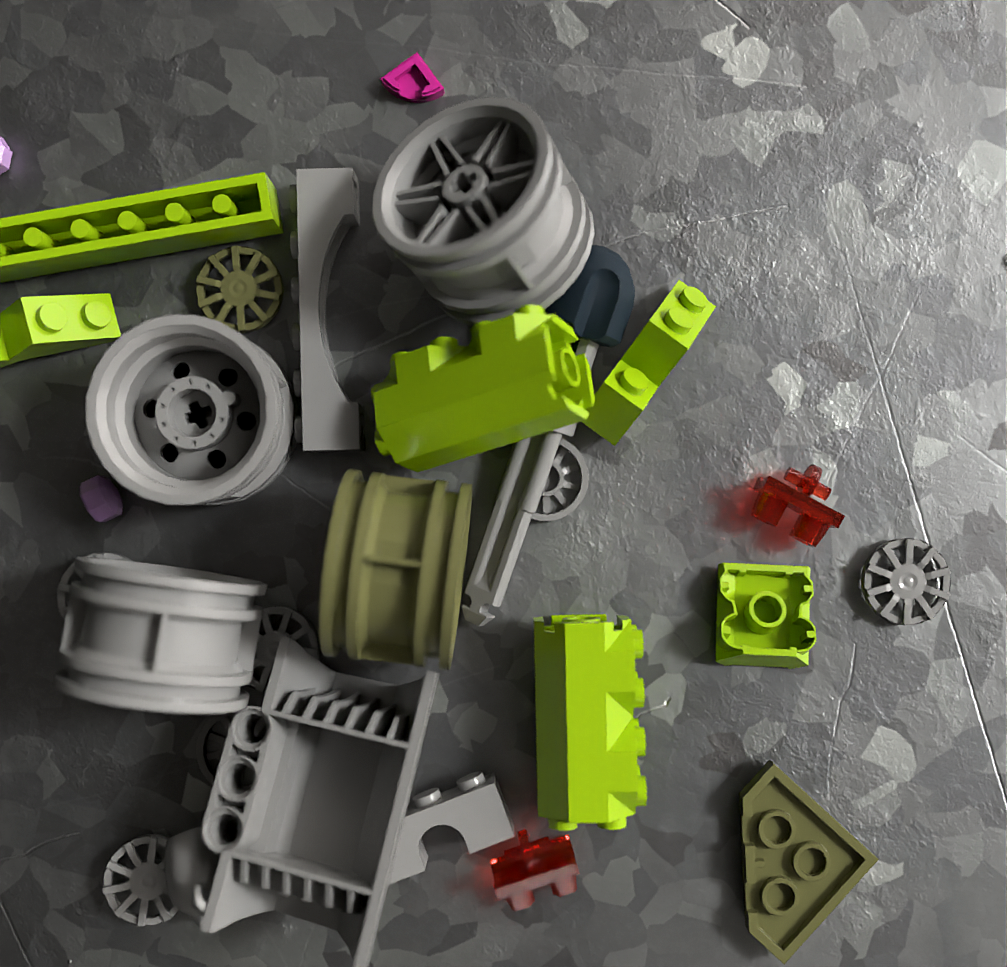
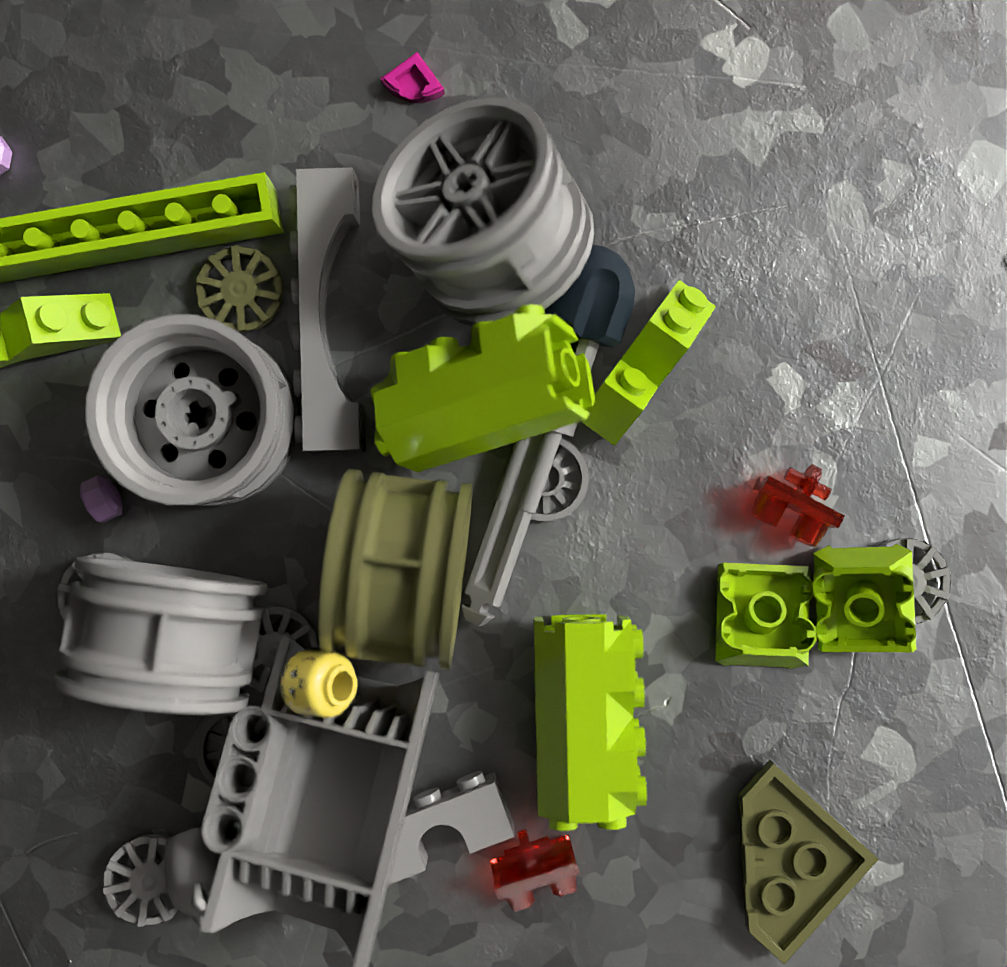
none -> light yellow head [281,649,357,718]
none -> lime slope [813,543,916,653]

